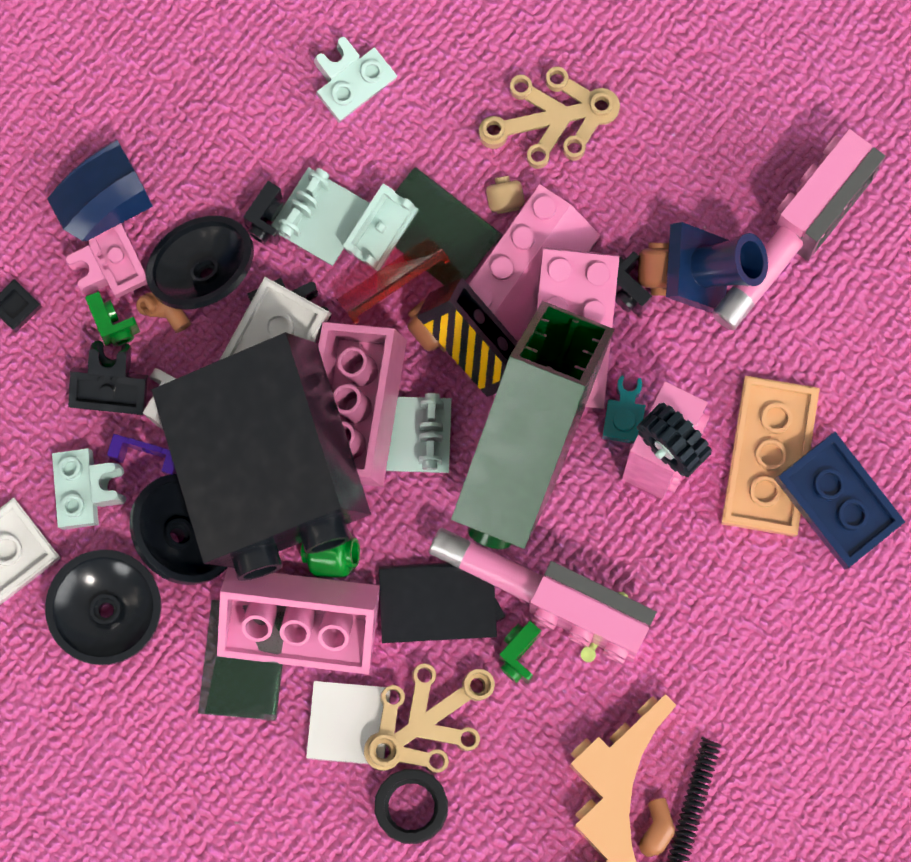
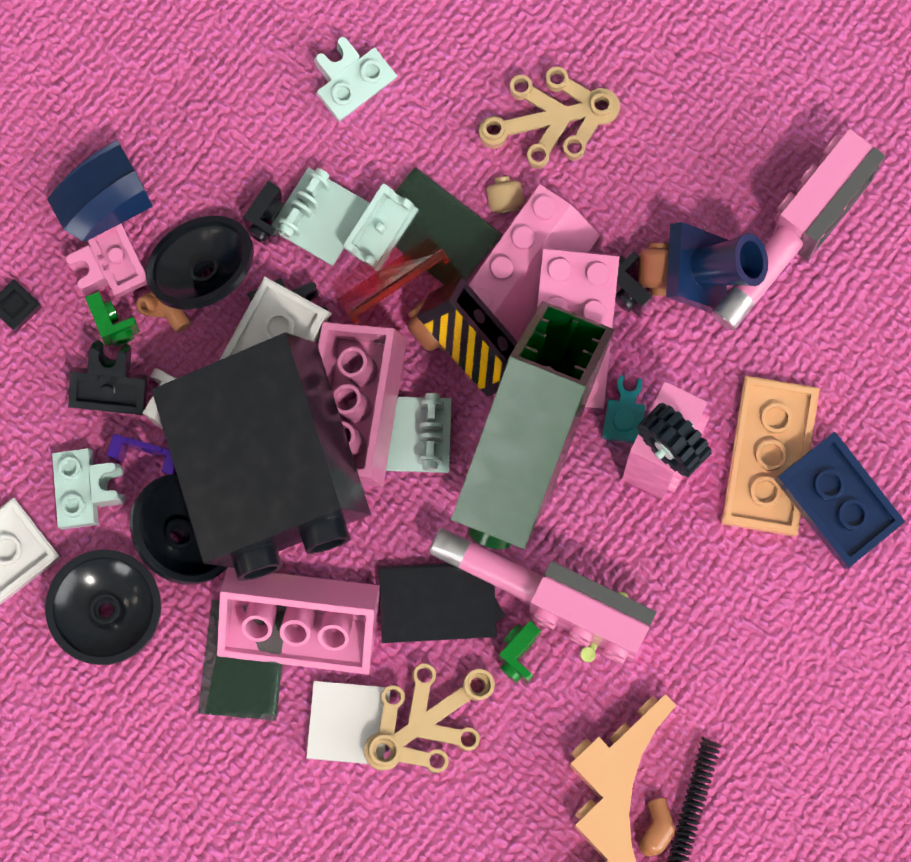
green head [301,530,360,577] -> none
black tyre [374,769,448,844] -> none

